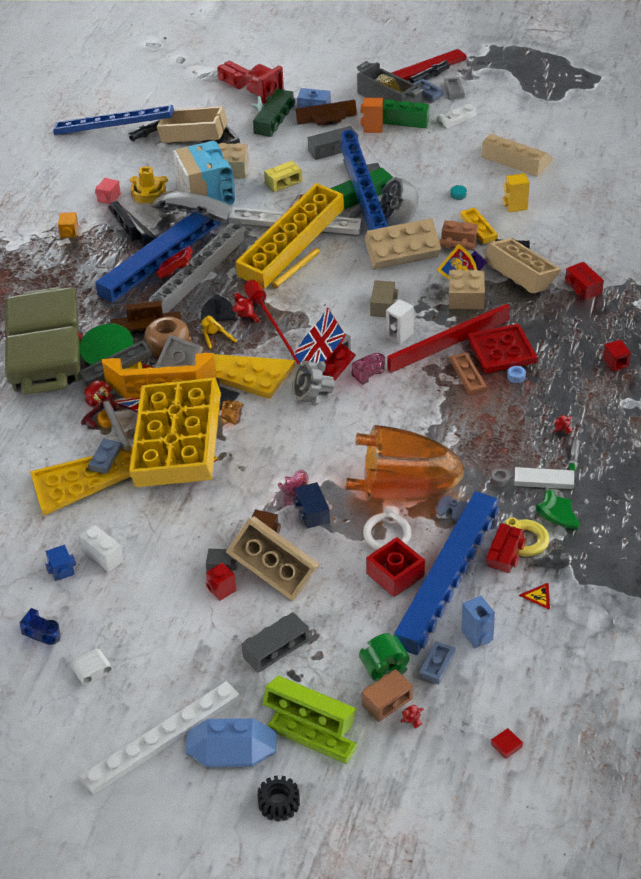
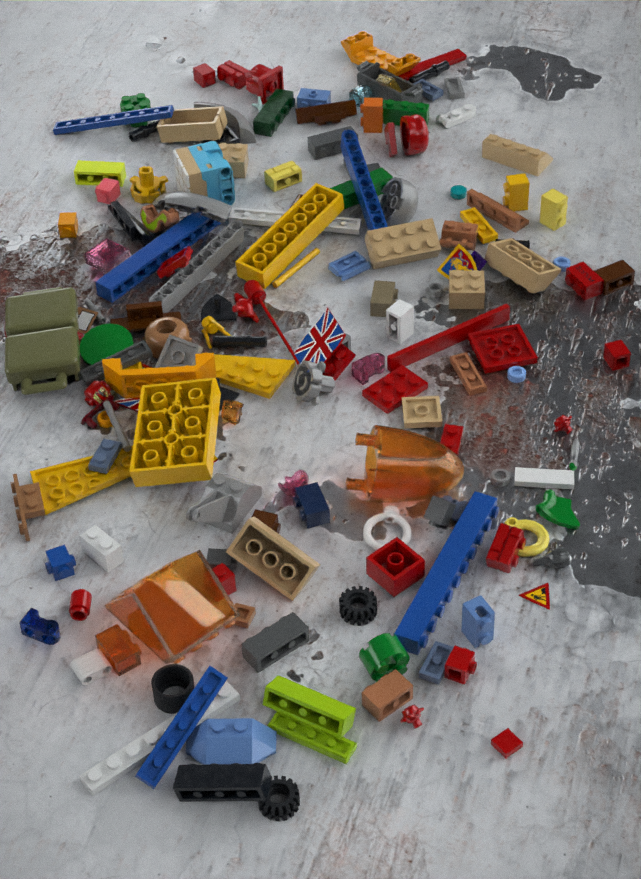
none -> medium nougat bracket [10,474,45,541]
none -> red brick [69,589,92,621]
none -> neon yellow brick [74,160,126,187]
none -> sticker [78,307,98,334]
none -> clear pink brick [84,238,131,274]
none -> light grey bar [85,299,106,324]
none -> clear orange brick [95,624,142,676]
none -> clear orange windscreen [104,550,240,664]
none -> green brick [120,93,151,128]
none -> blue plate [135,666,228,789]
none -> nougat animal [140,204,179,233]
none -> black piece [151,664,195,714]
none -> black brick [173,763,272,802]
none -> light grey slope [186,473,262,534]
none -> red brick [193,63,216,88]
none -> light grey brick [194,102,256,144]
none -> black pin [212,334,267,349]
none -> medium nougat plate [228,603,256,628]
none -> medium blue plate [328,251,371,281]
none -> black tyre [339,586,377,626]
none -> light orange slope [341,31,421,76]
none -> clear light blue head [349,84,372,107]
none -> red plate [362,365,428,414]
none -> red tile [384,122,398,157]
none -> red piece [400,114,429,156]
none -> tan plate [402,396,442,429]
none -> dark grey brick [424,495,456,528]
none -> red plate [438,424,464,458]
none -> red brick [444,645,477,685]
none -> nougat fence [467,189,529,233]
none -> light yellow brick [540,189,568,231]
none -> light blue tile [553,257,571,272]
none -> reddish brown brick [595,260,635,295]

